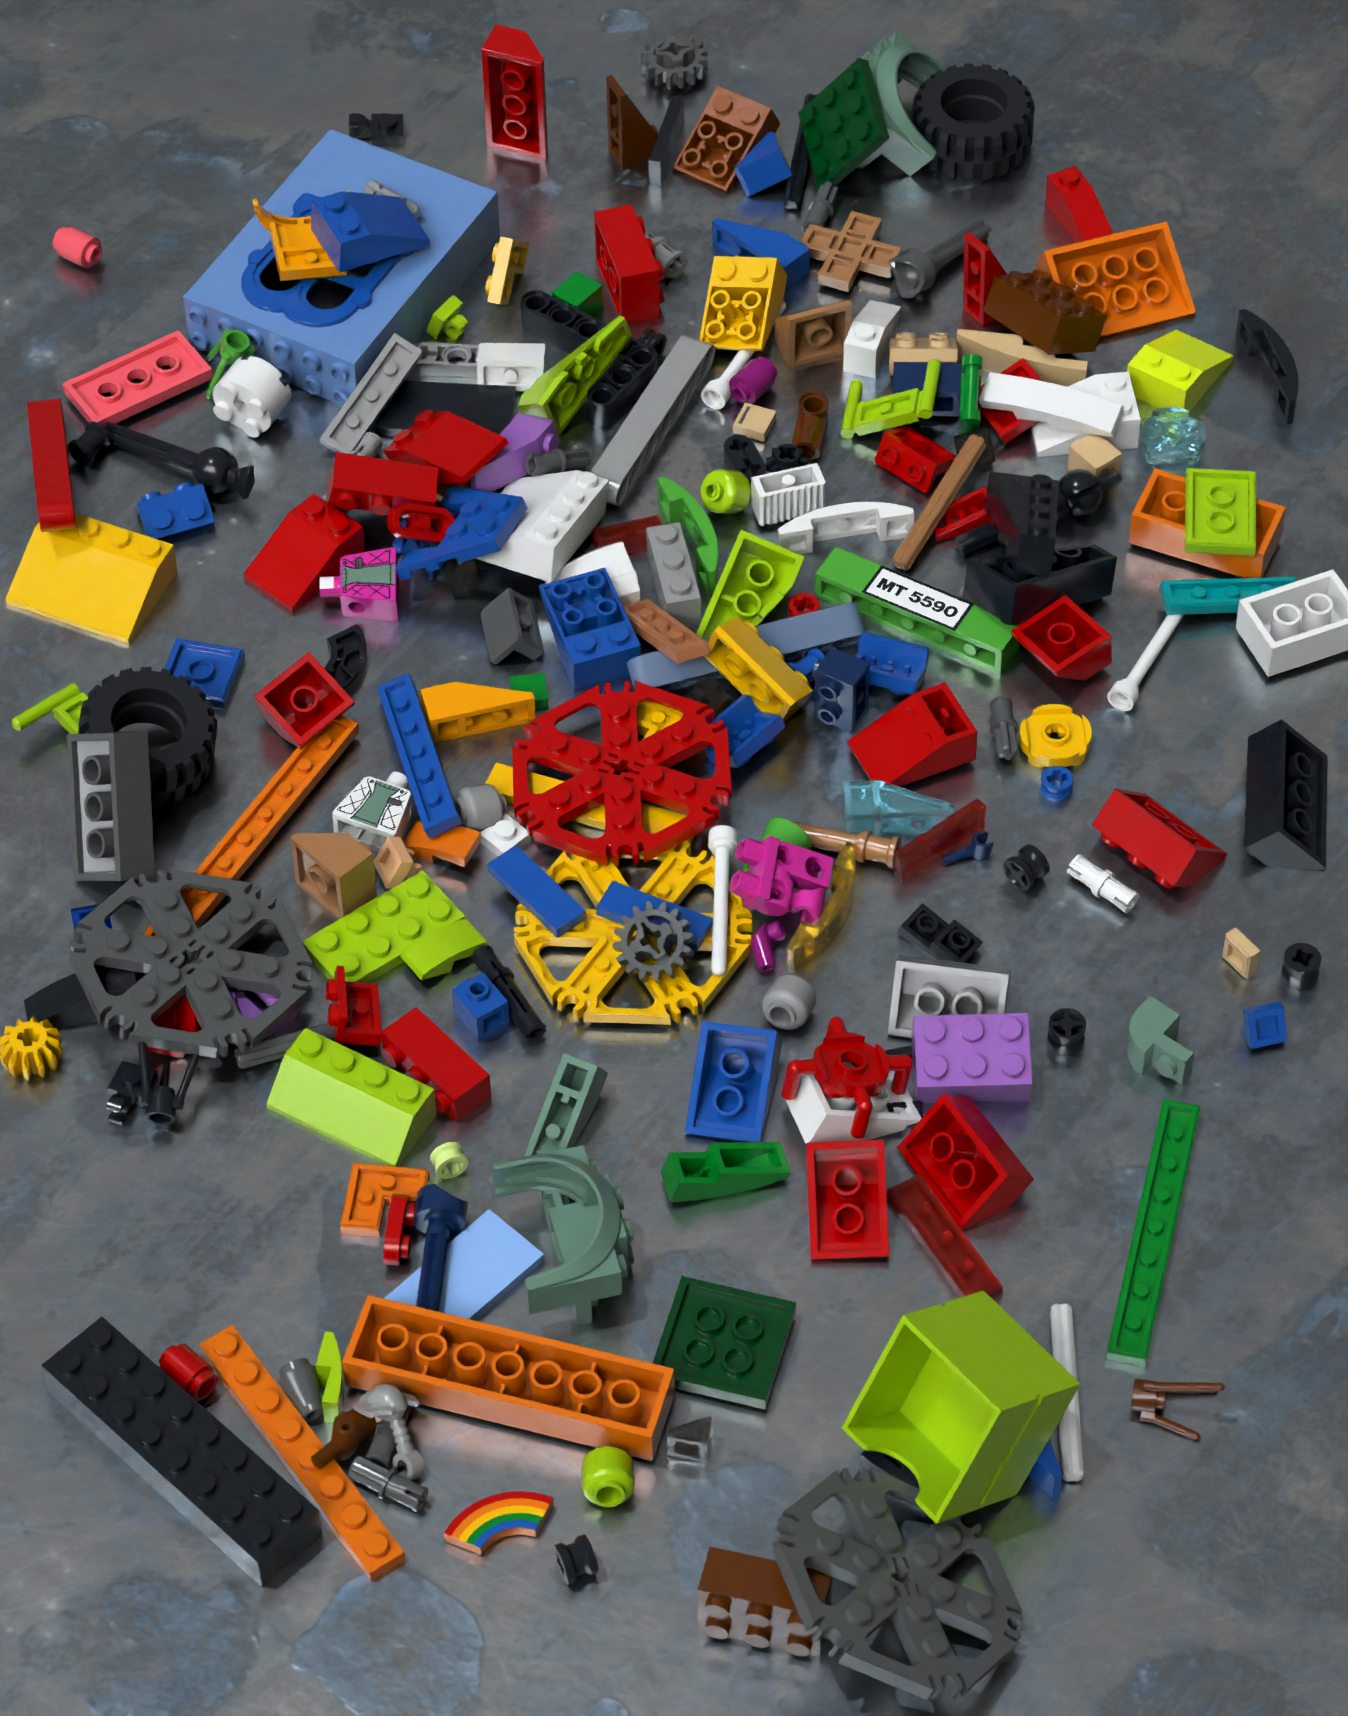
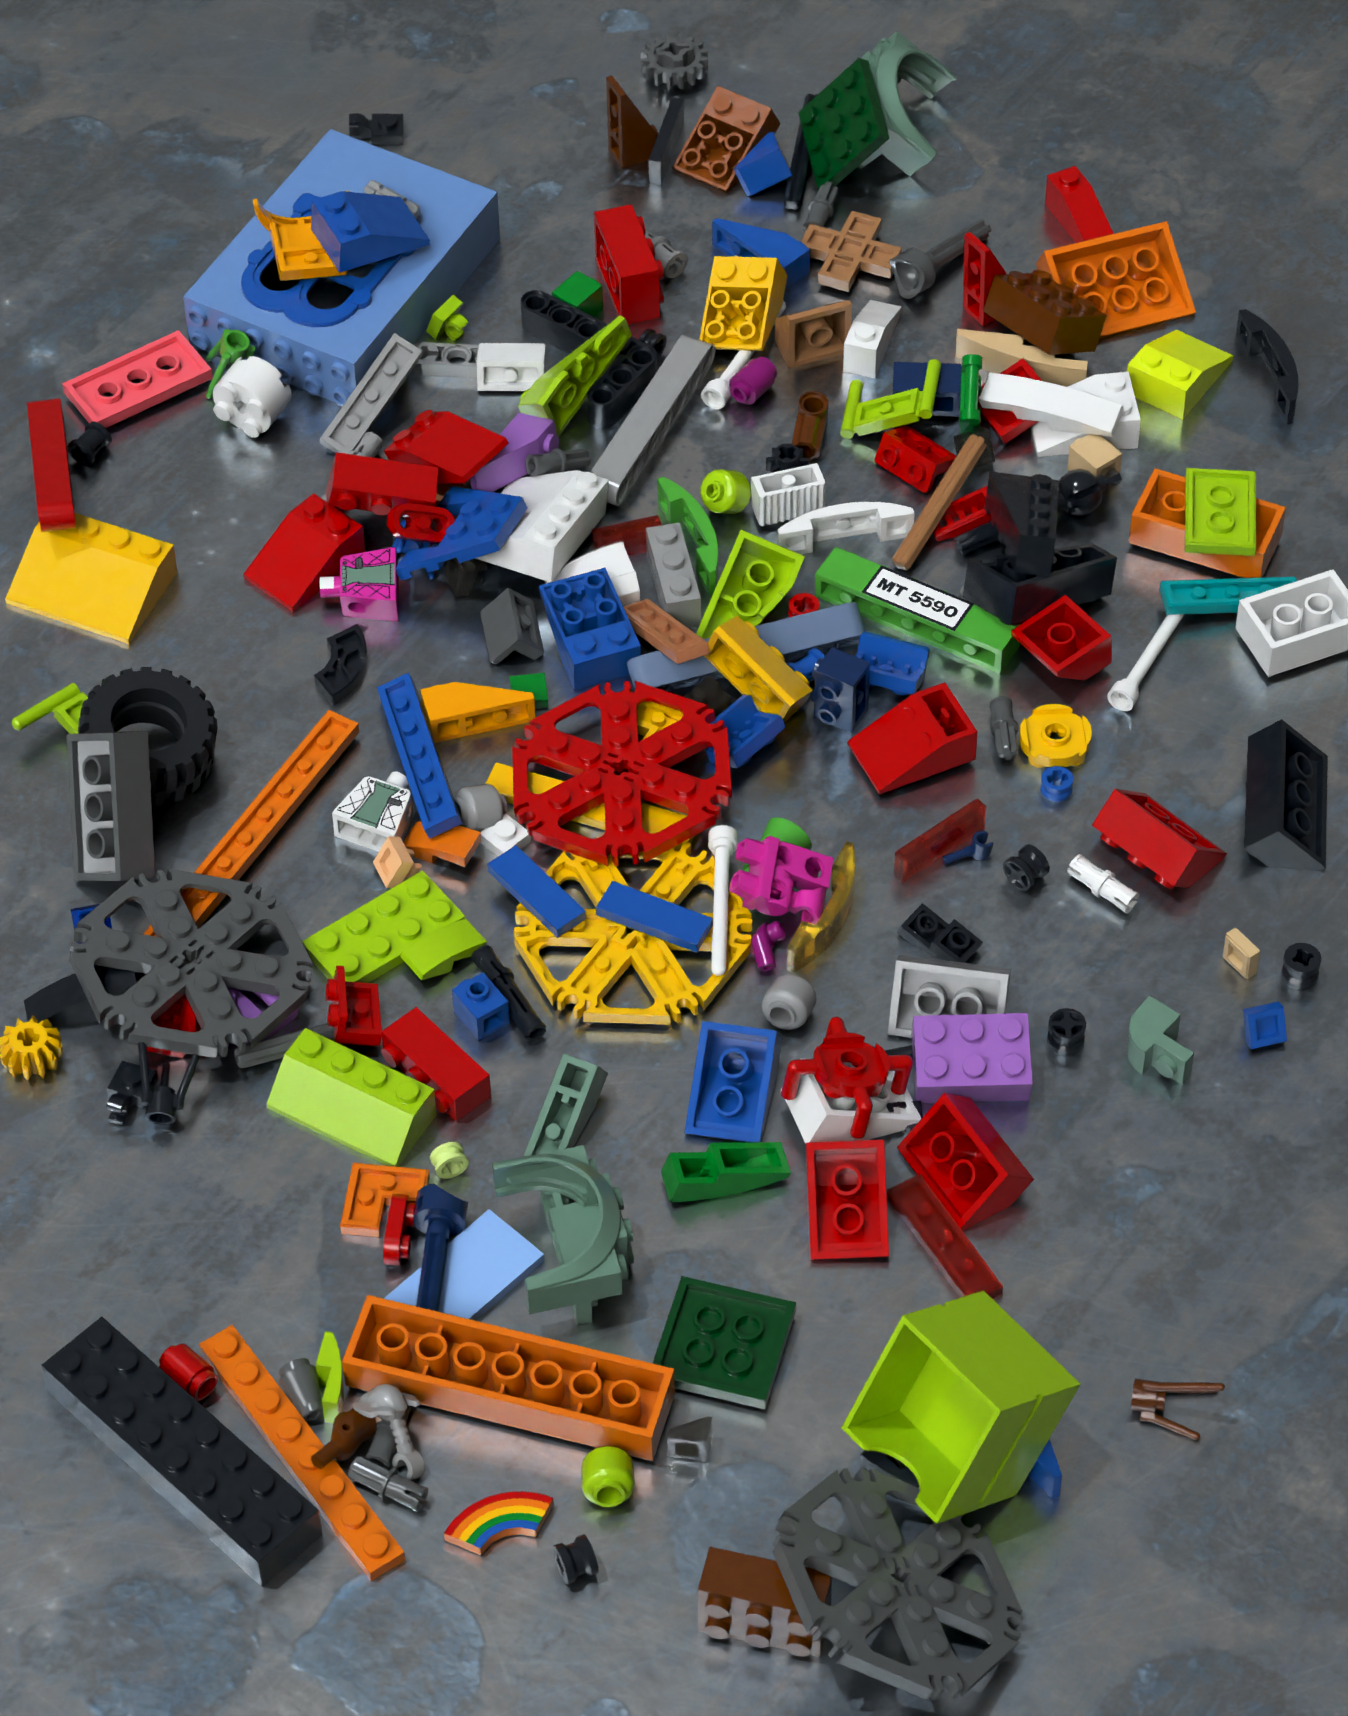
coral brick [52,226,102,268] -> none
black piece [106,422,255,499] -> none
blue bracket [135,482,215,540] -> none
blue tile [164,638,245,710] -> none
red slope [254,652,355,748] -> none
medium nougat slope [290,833,377,919] -> none
black tile [375,381,516,437] -> none
red slope [481,24,548,161] -> none
yellow plate [485,236,530,305] -> none
dark grey gear [612,901,695,984] -> none
black beam [724,435,766,486] -> none
tan tile [733,402,776,442] -> none
medium nougat pin [793,821,901,869] -> none
clear light blue slope [842,780,955,837] -> none
tan plate [889,332,958,376] -> none
black tyre [912,63,1035,181] -> none
white axle [1050,1304,1084,1482] -> none
green tile [1106,1099,1201,1367] -> none
clear light blue plate [1138,407,1207,465] -> none

